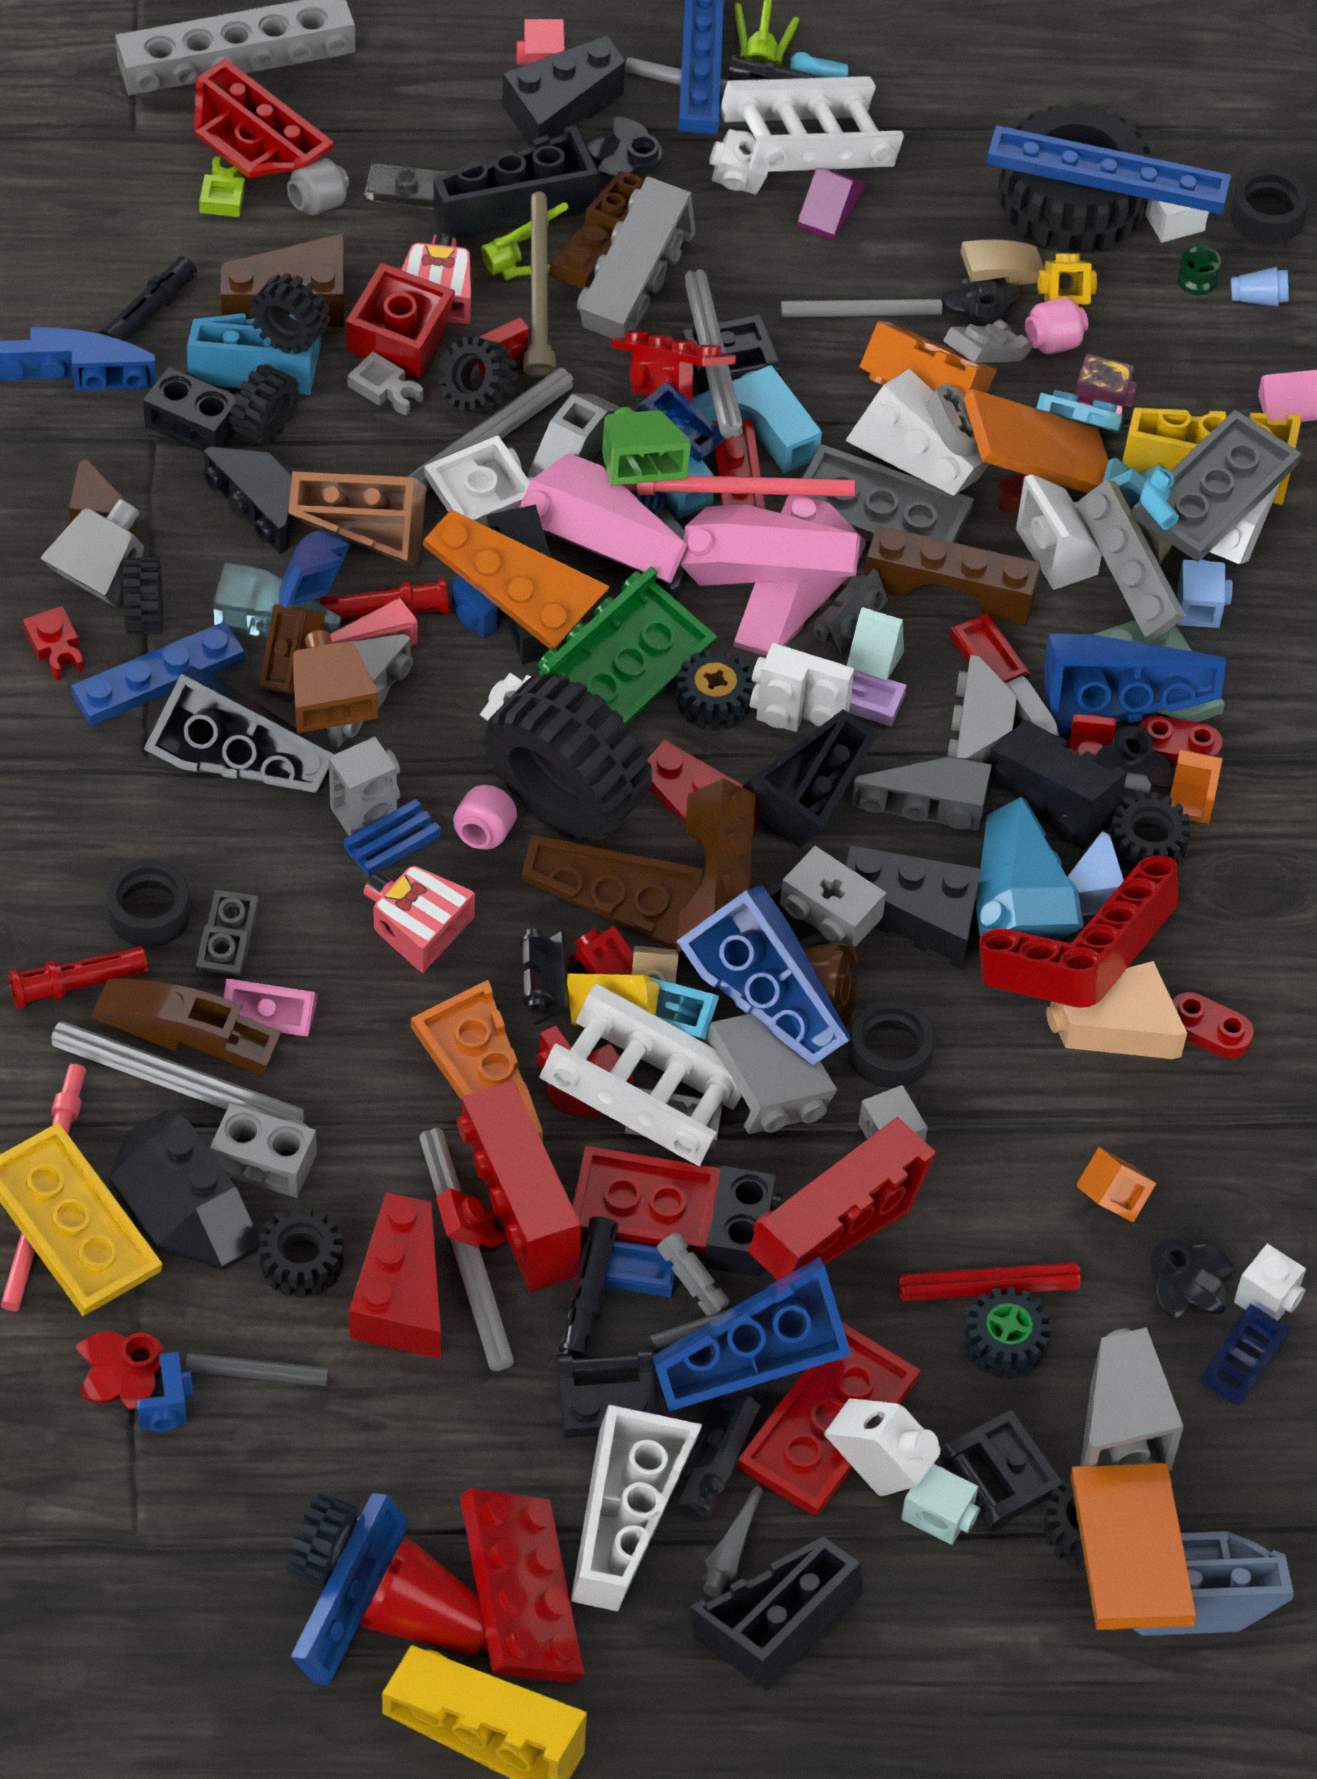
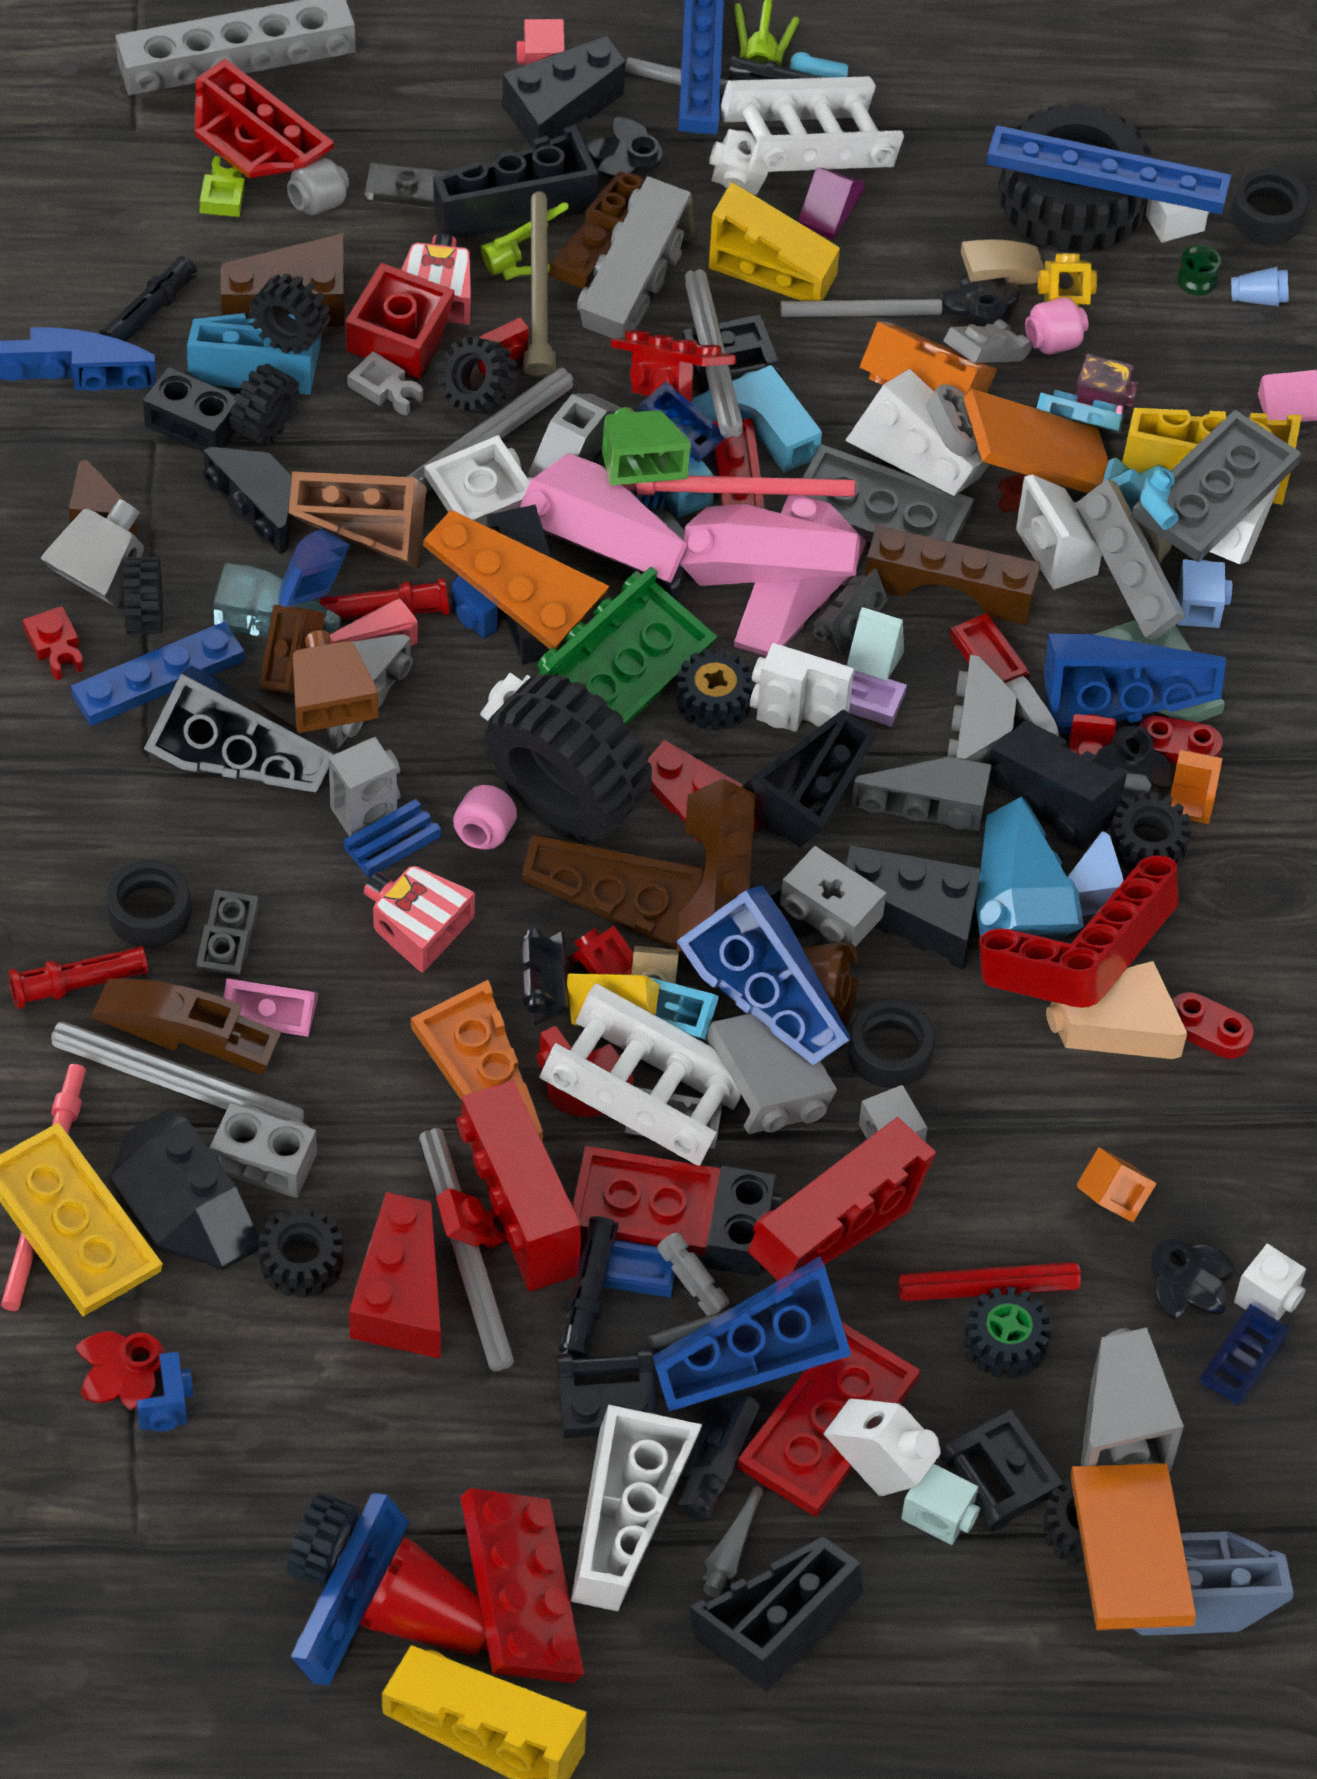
dark grey bar [185,1353,329,1387] -> none
none -> yellow wedge [709,182,840,301]

